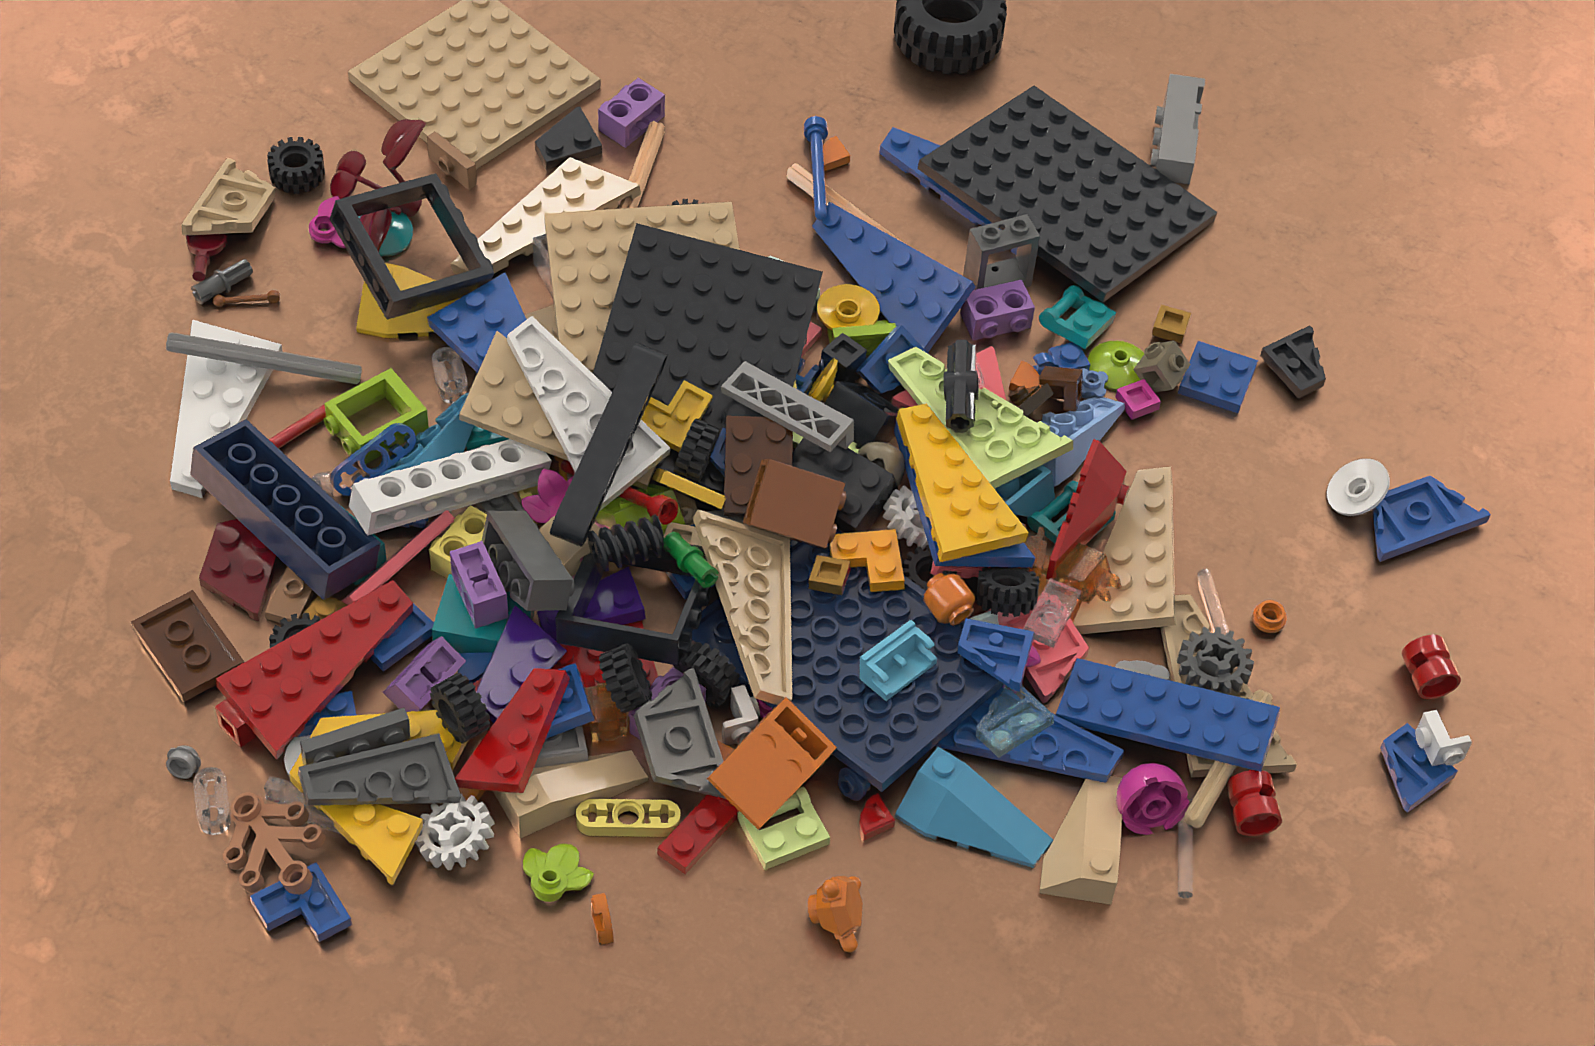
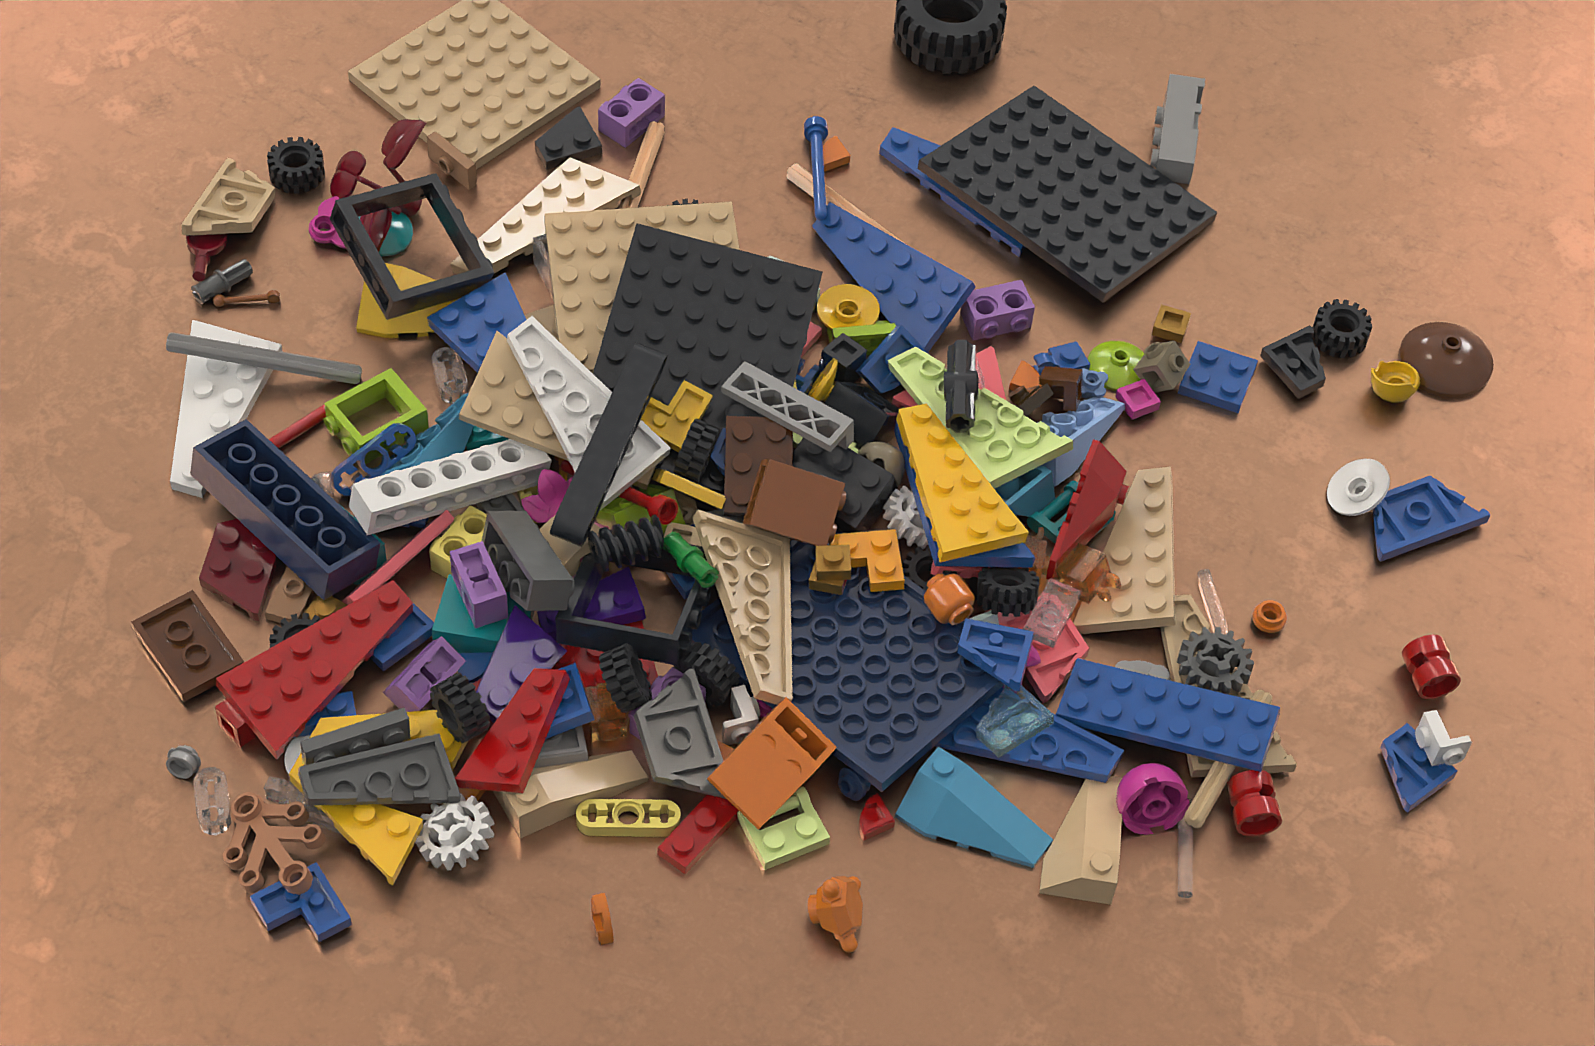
lime plate [523,844,594,902] -> none
medium azure hinge [859,620,937,701] -> none
dark grey window [963,214,1040,290] -> none
teal plate [1039,285,1117,349] -> none
none -> pearl gold plate [816,545,851,581]
none -> black tyre [1312,299,1372,358]
none -> yellow hair [1371,361,1420,403]
none -> reddish brown dish [1398,322,1494,398]

